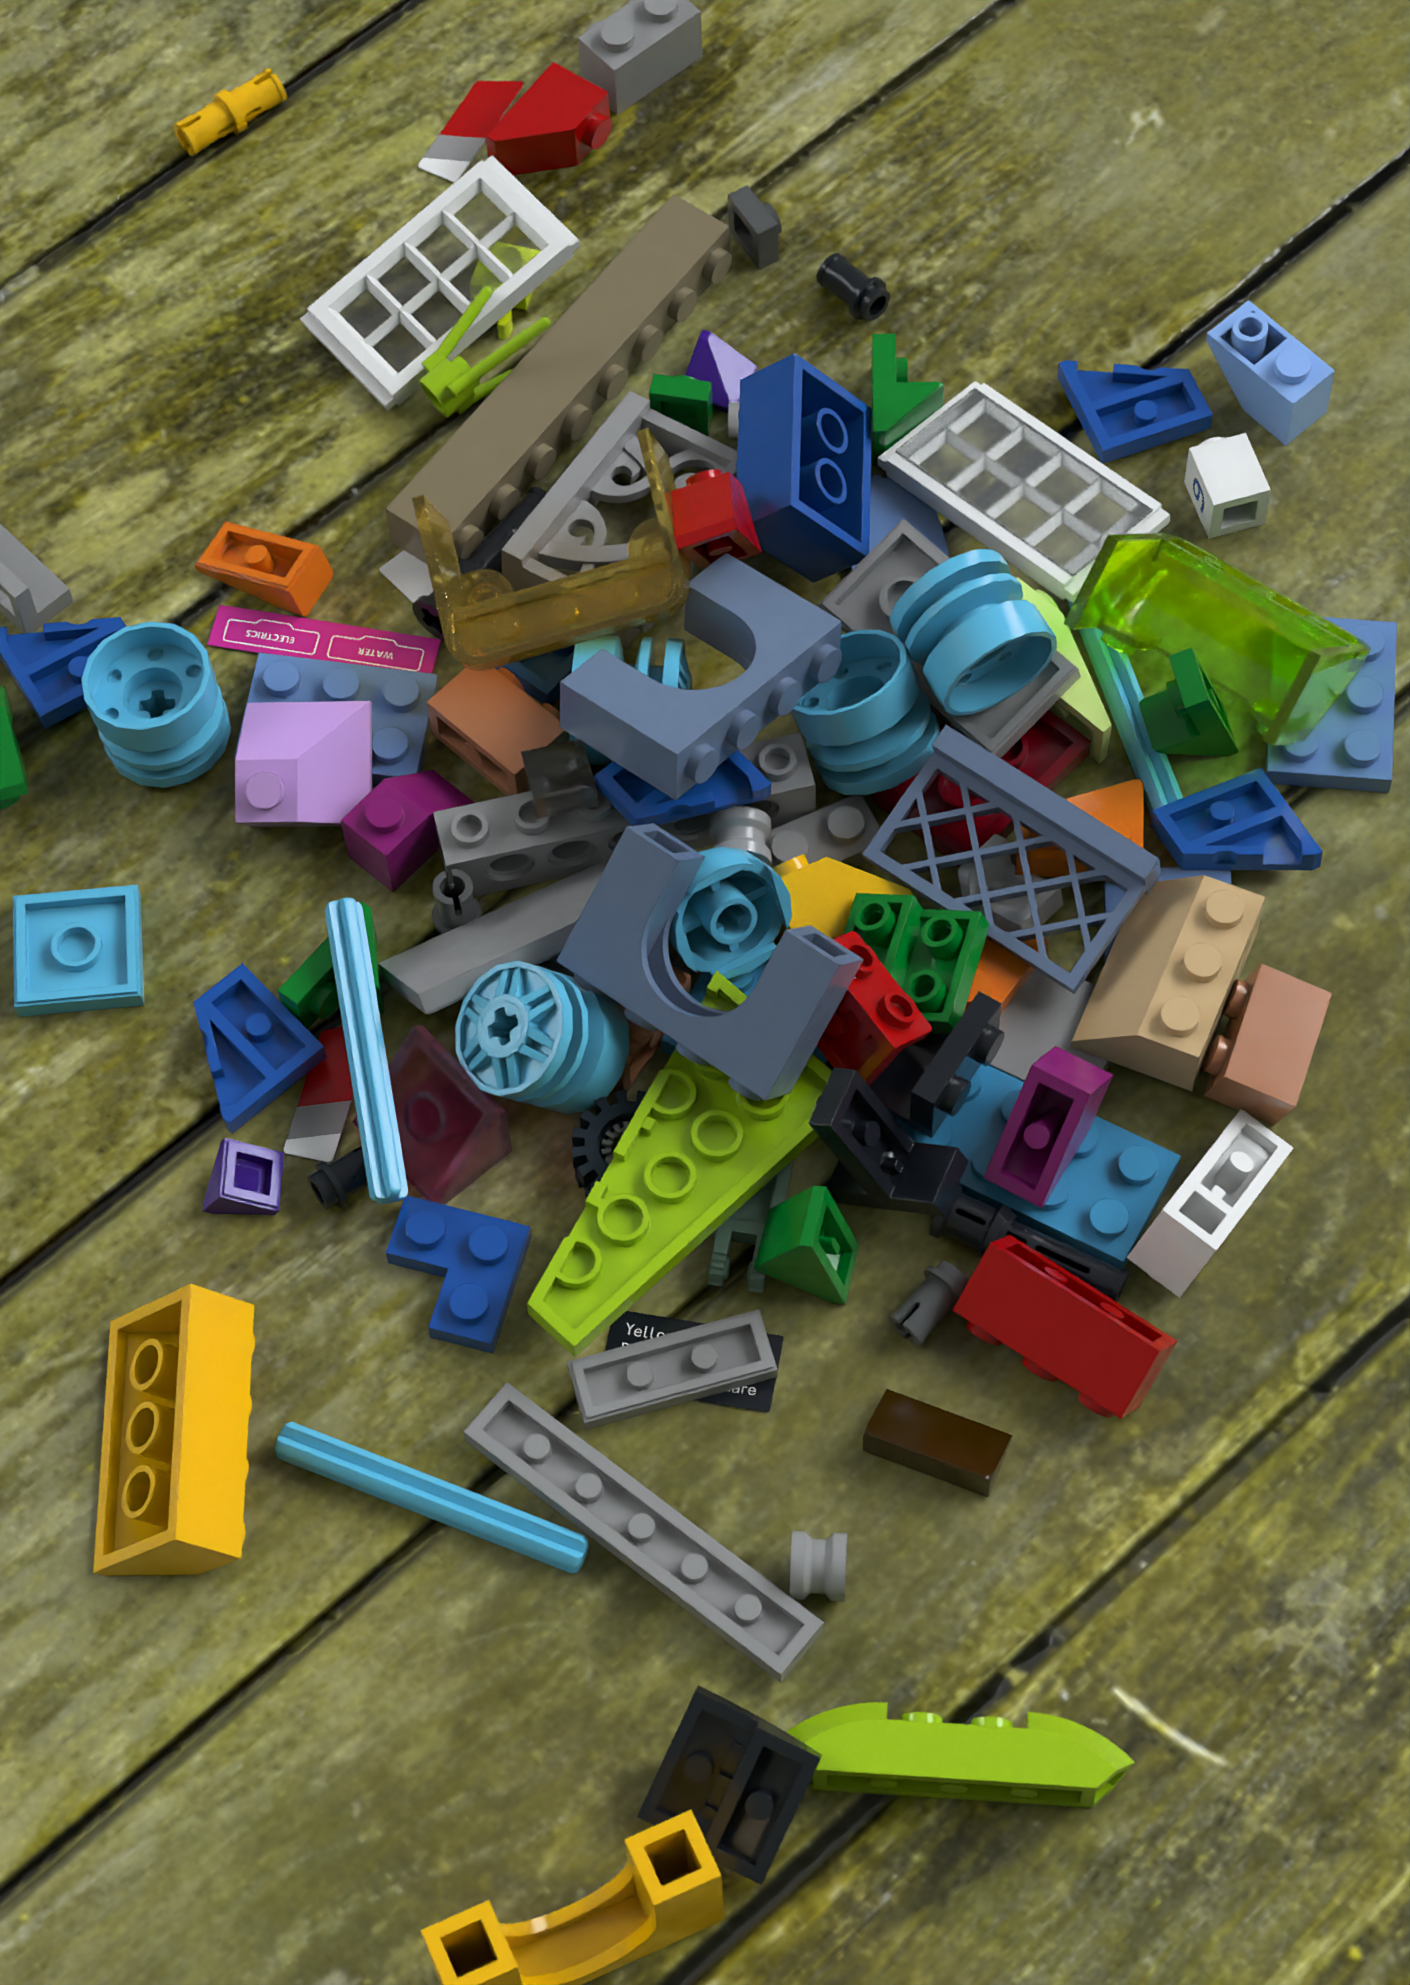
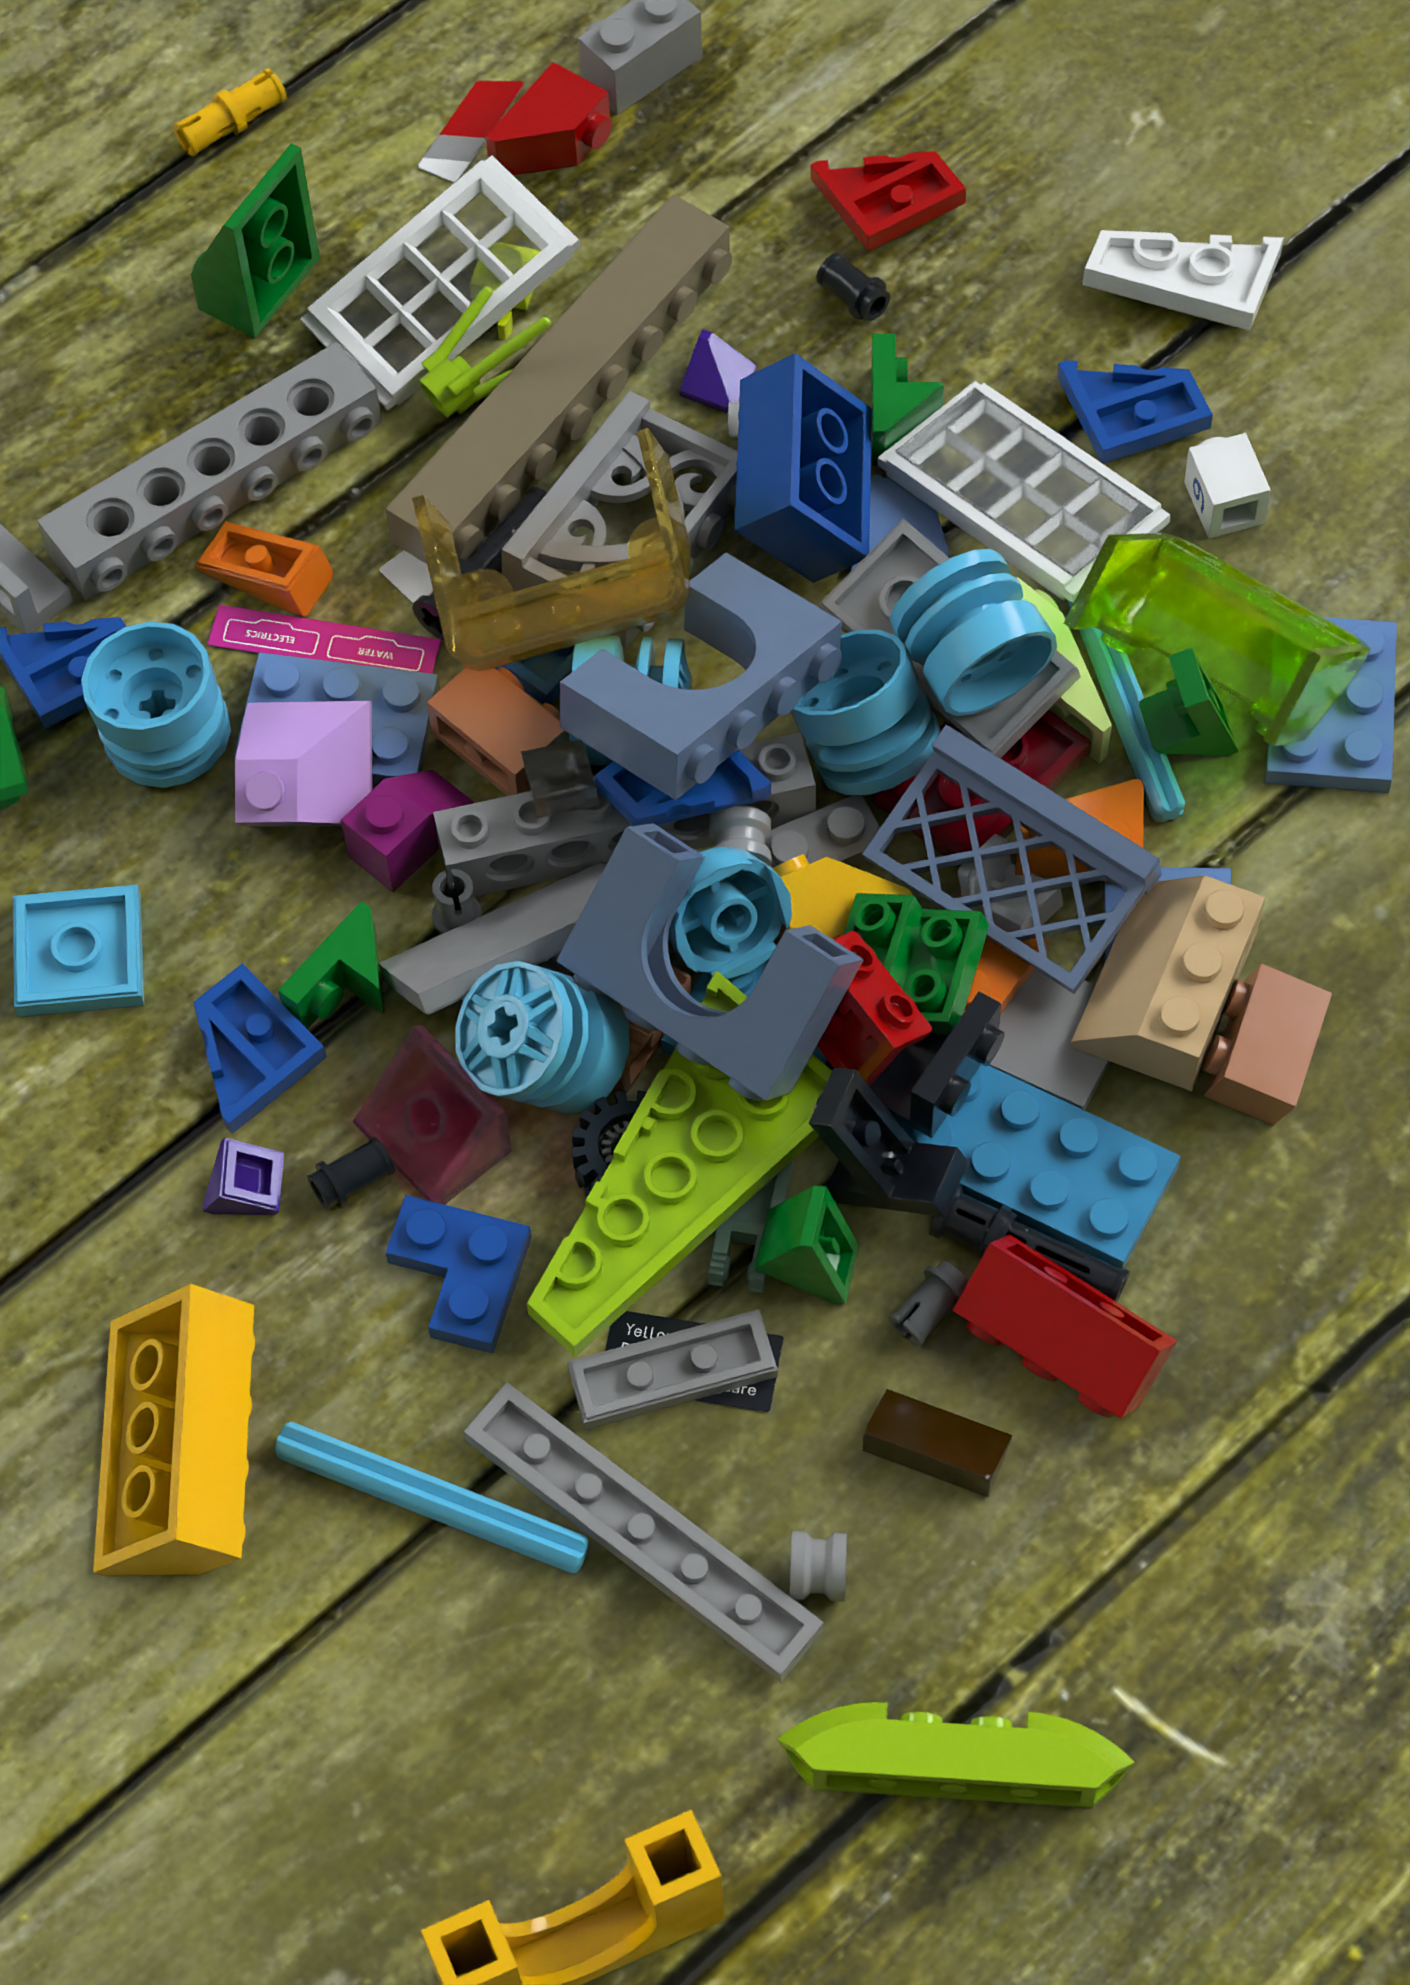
sticker [284,1027,353,1163] -> none
medium azure axle [324,898,408,1204] -> none
black slope [637,1685,822,1885] -> none
green plate [649,374,713,436] -> none
red slope [671,469,762,571] -> none
dark grey plate [728,185,782,270] -> none
magenta slope [983,1046,1113,1208] -> none
white slope [1126,1109,1293,1298] -> none
blue wing [1150,768,1323,871] -> none
light blue slope [1206,300,1335,446] -> none
none -> light grey brick [37,342,382,602]
none -> green slope [191,143,320,338]
none -> red wing [810,151,966,252]
none -> white wing [1082,230,1284,331]

